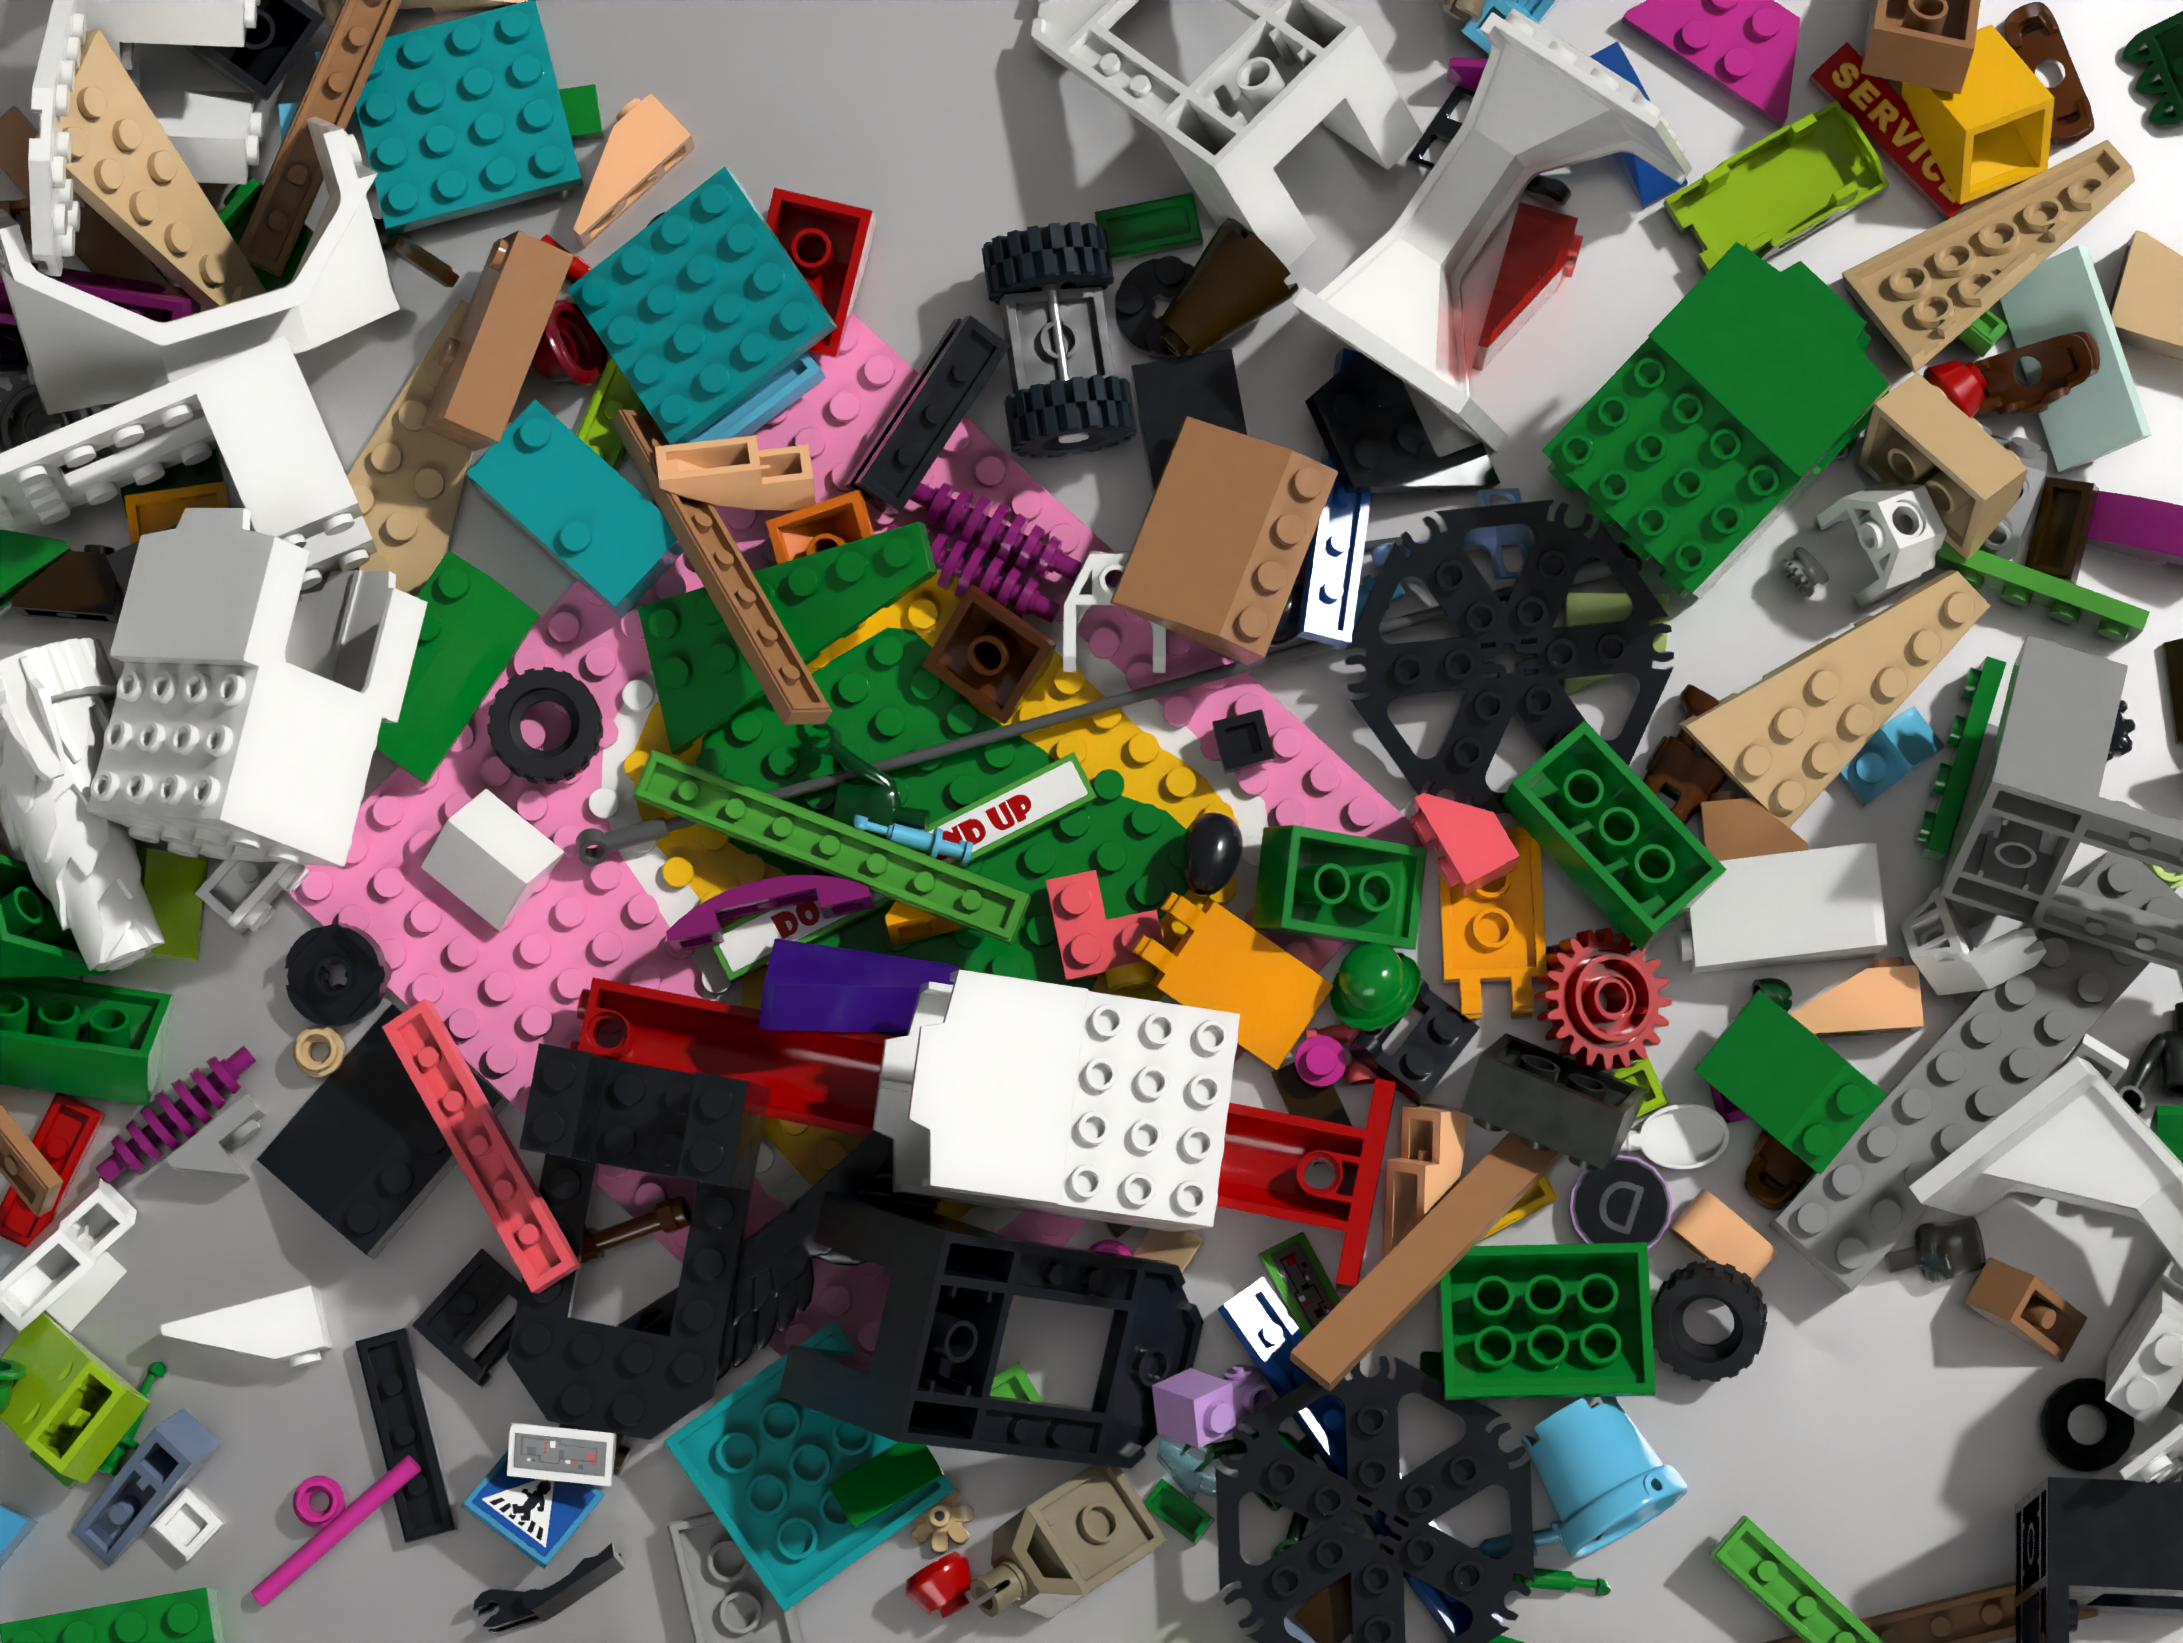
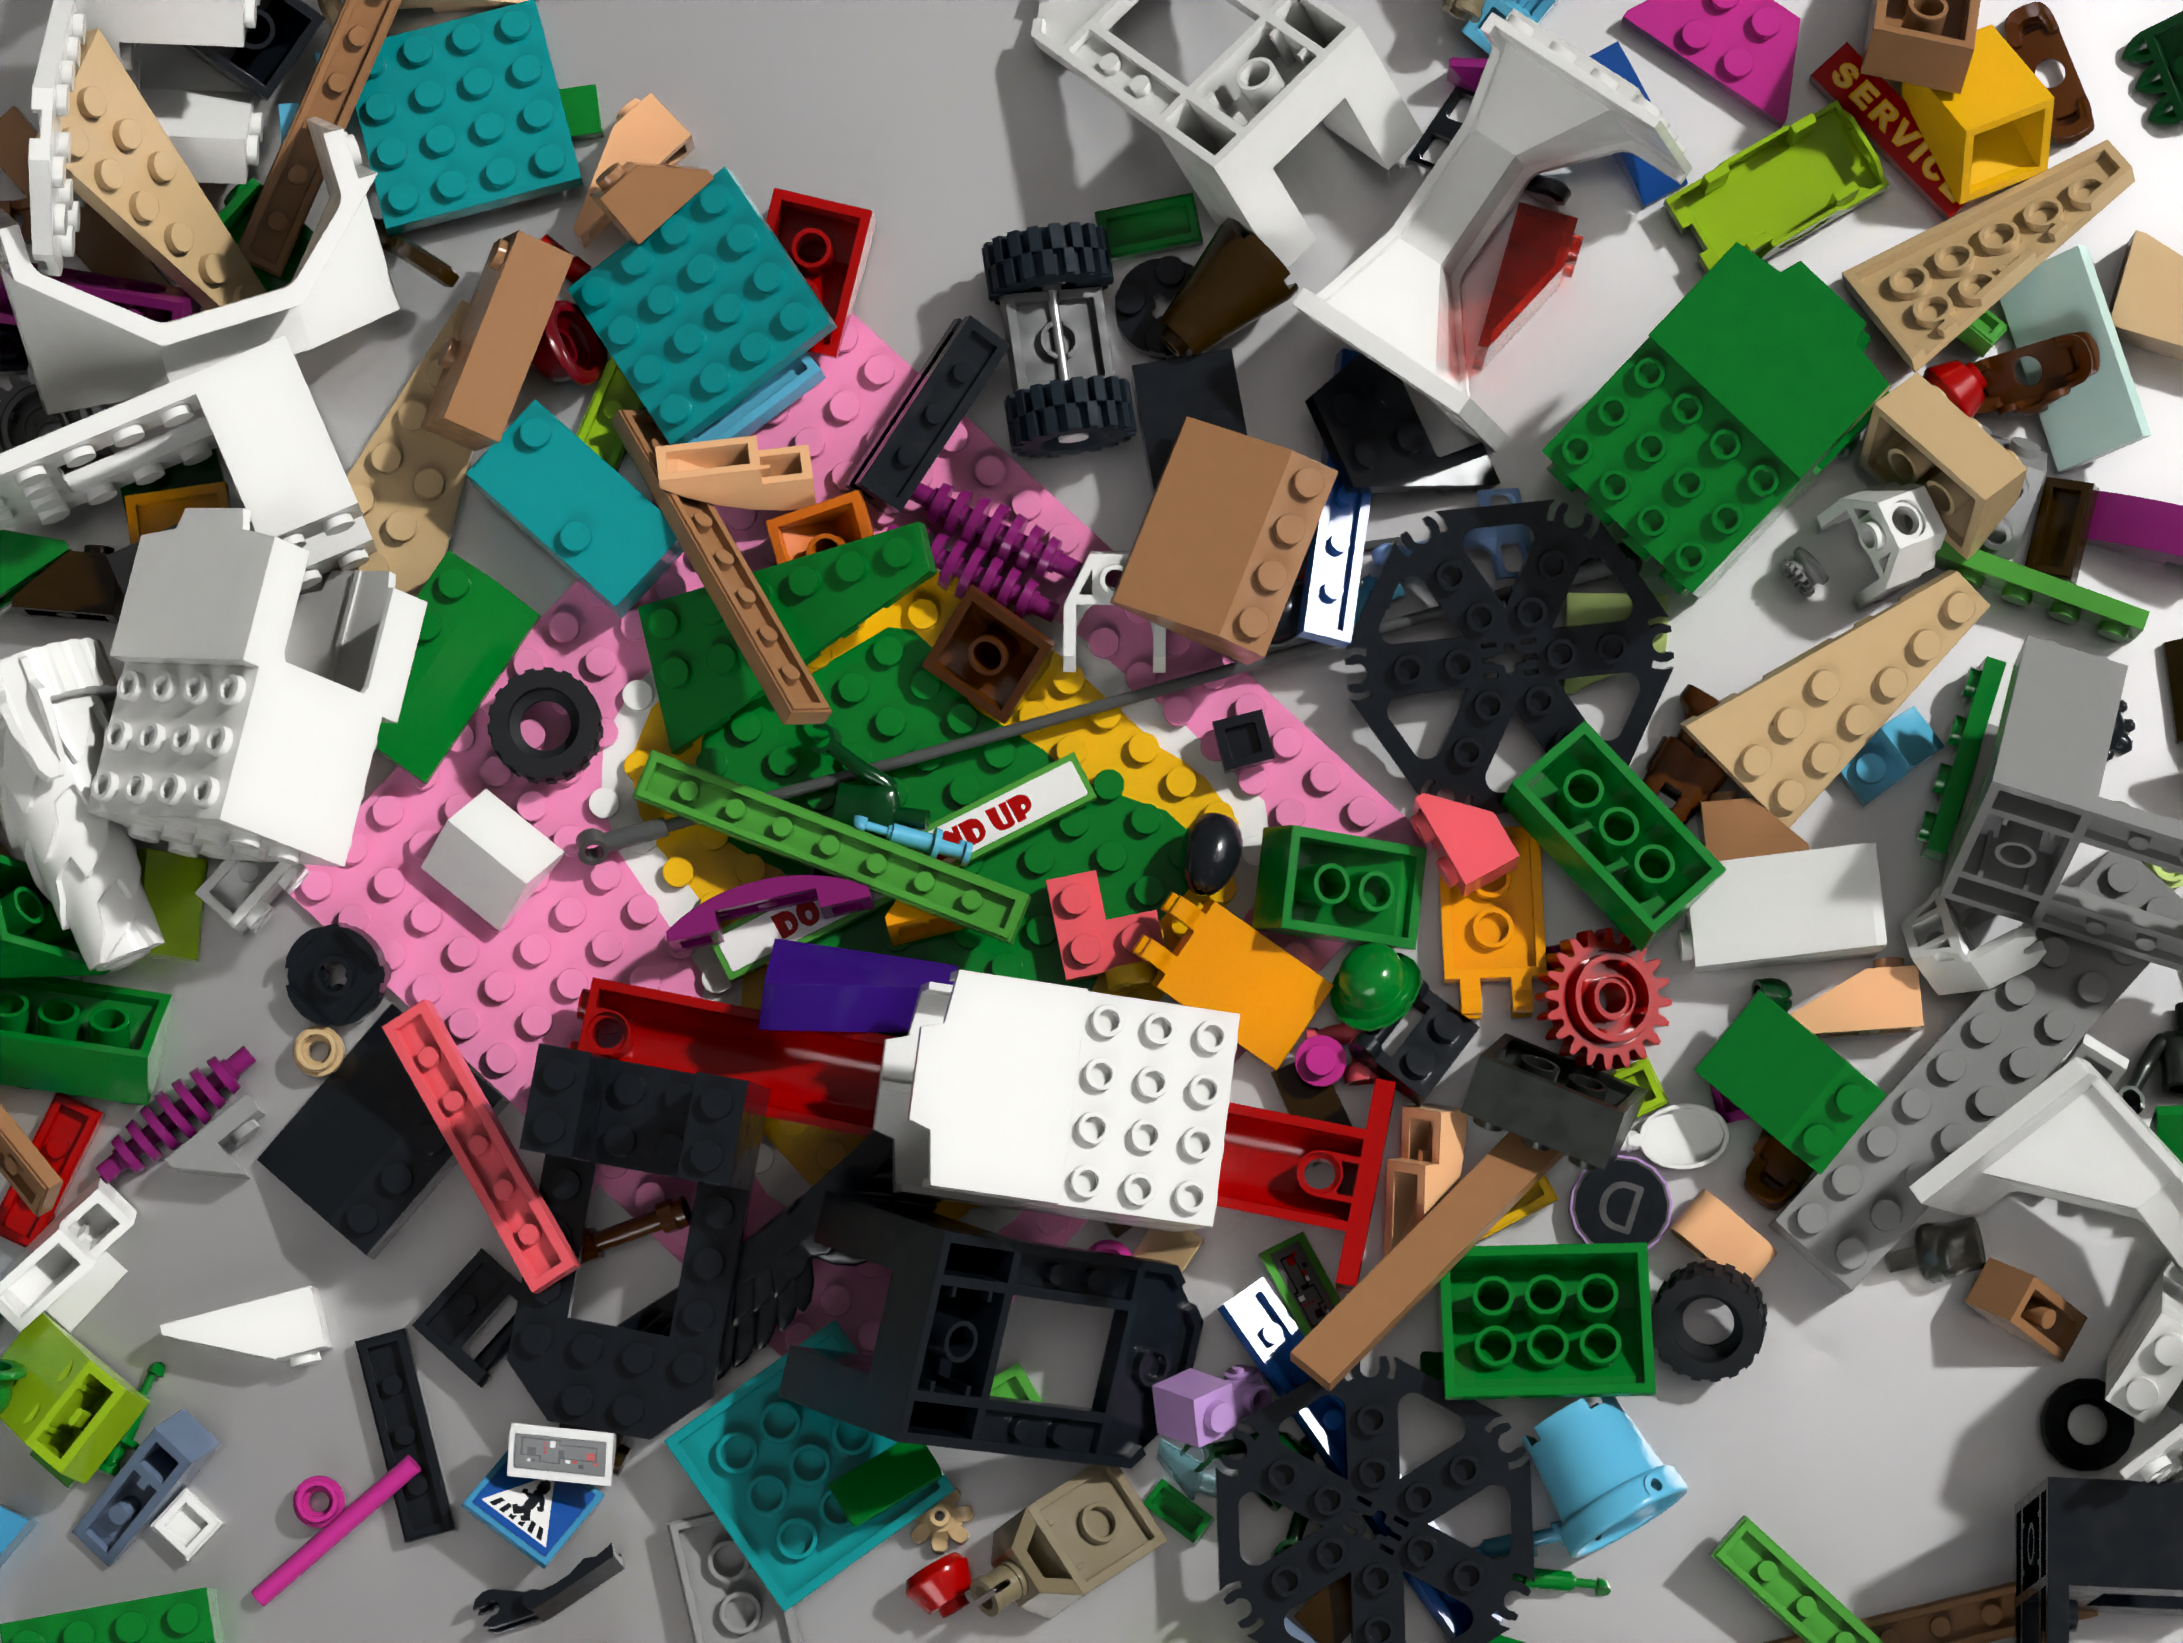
none -> medium nougat slope [590,162,714,245]

